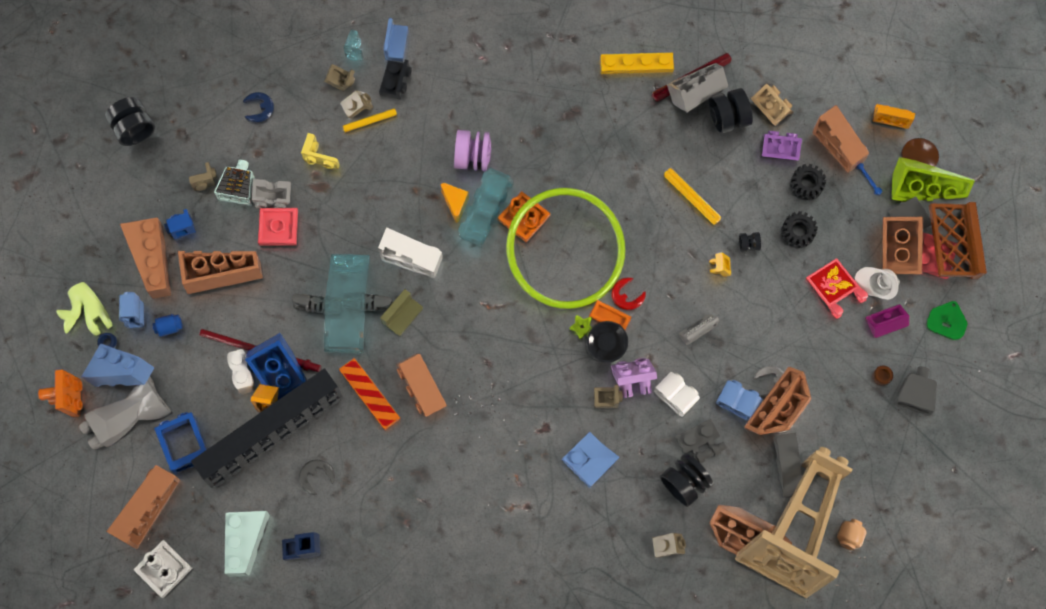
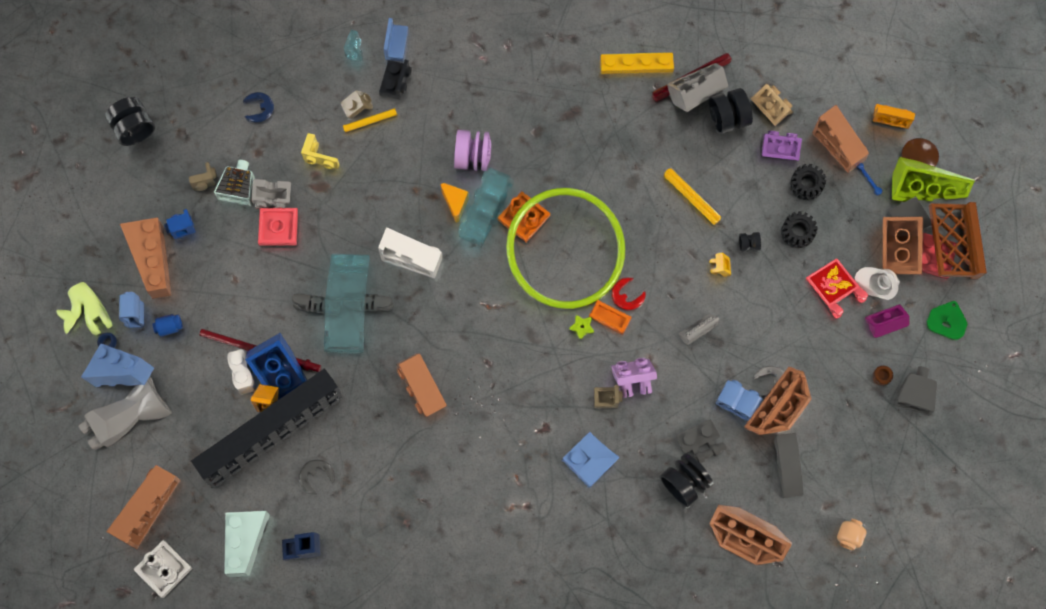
orange plate [38,369,83,418] -> none
blue window [154,412,208,475] -> none
nougat wedge [178,251,263,294] -> none
dark tan bracket [324,64,355,91] -> none
tile [339,358,400,430] -> none
olive panel [380,289,423,336] -> none
black wheel [584,321,628,362] -> none
dark tan bracket [652,533,686,558] -> none
white brick [654,372,700,417] -> none
tan piece [735,447,853,598] -> none

